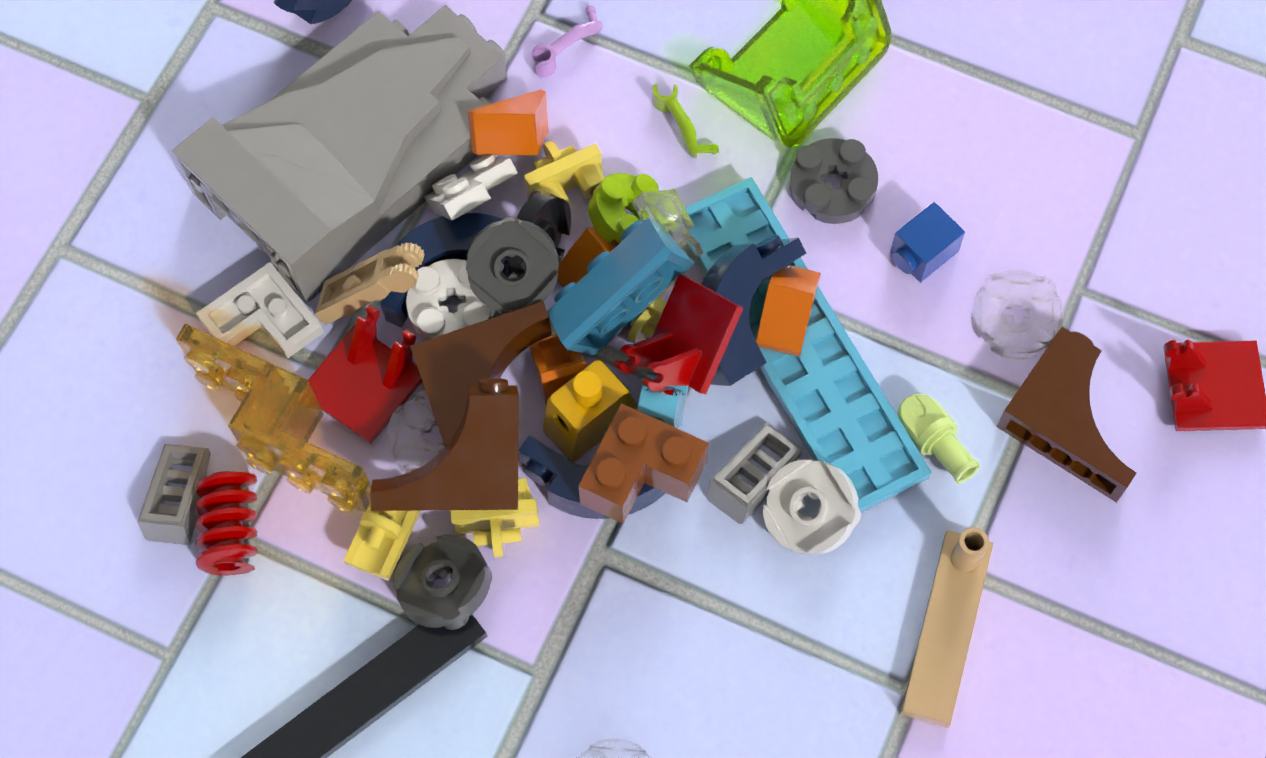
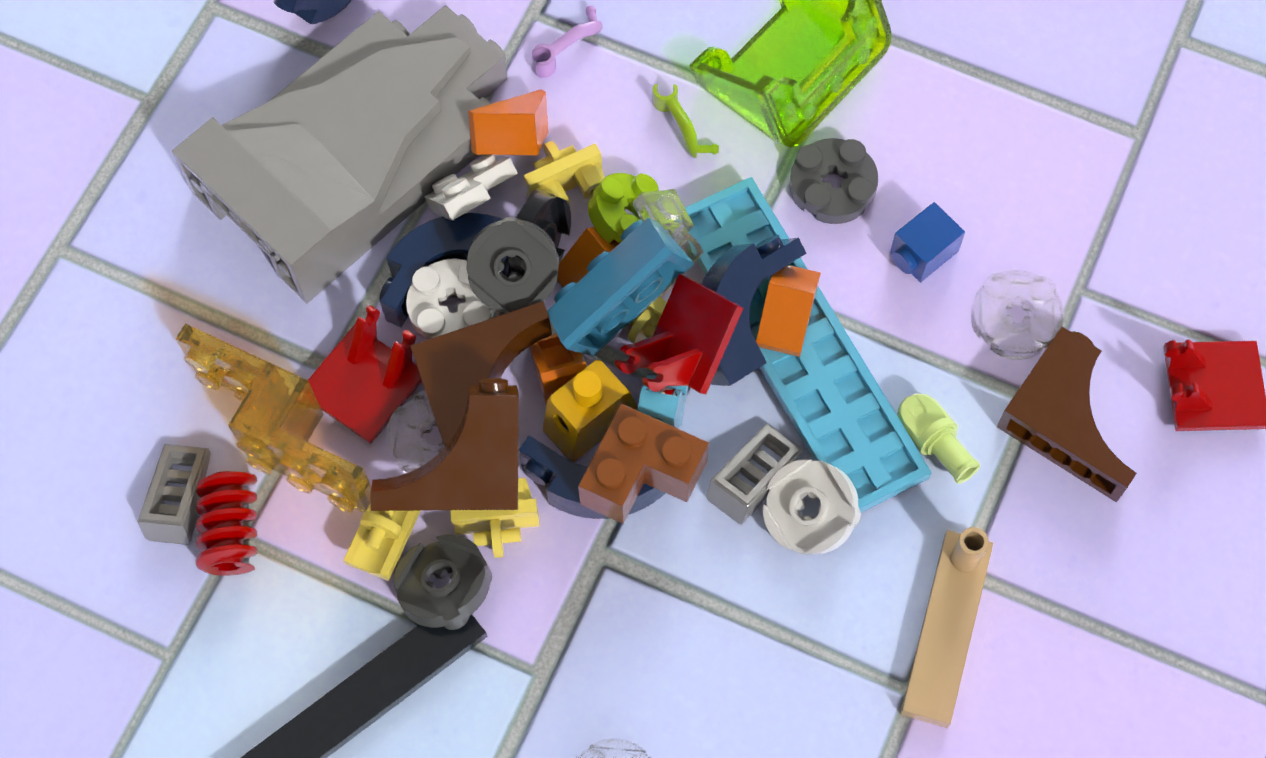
white plate [196,262,325,358] -> none
tan hinge [314,242,424,325] -> none

